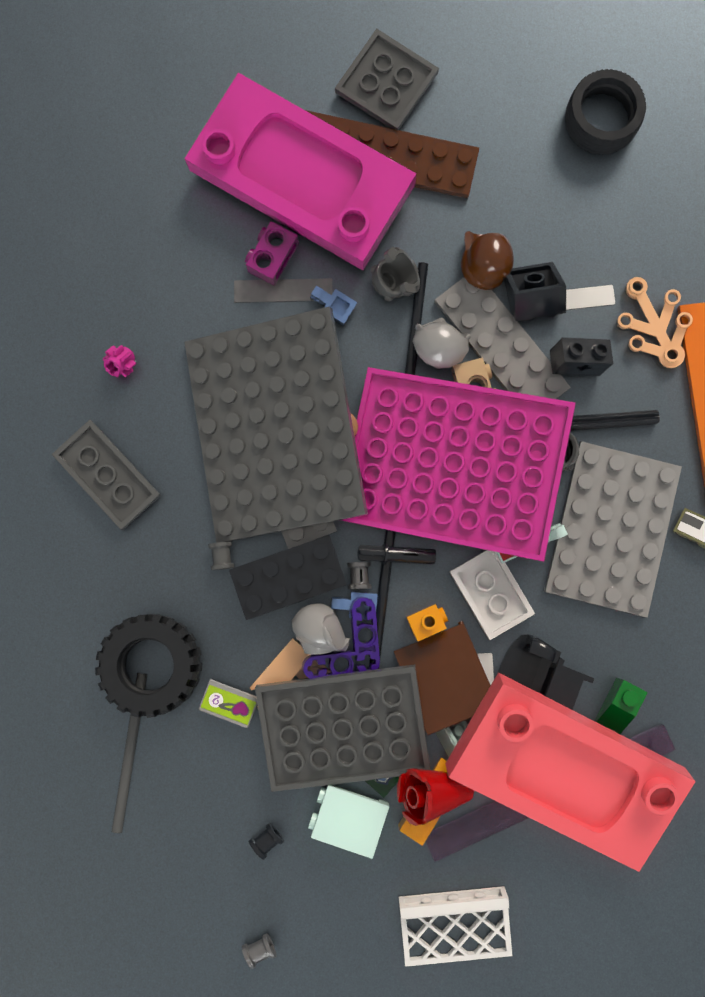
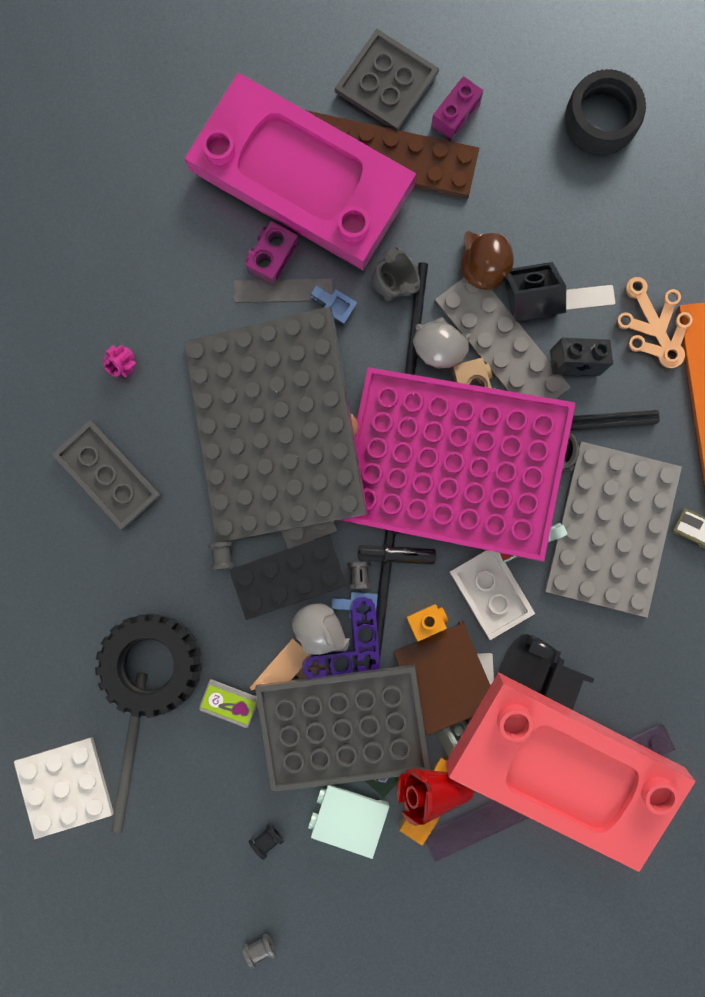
white fence [399,886,512,967] -> none
green slope [595,678,648,734] -> none
none -> white plate [14,737,114,839]
none -> magenta brick [431,76,484,142]

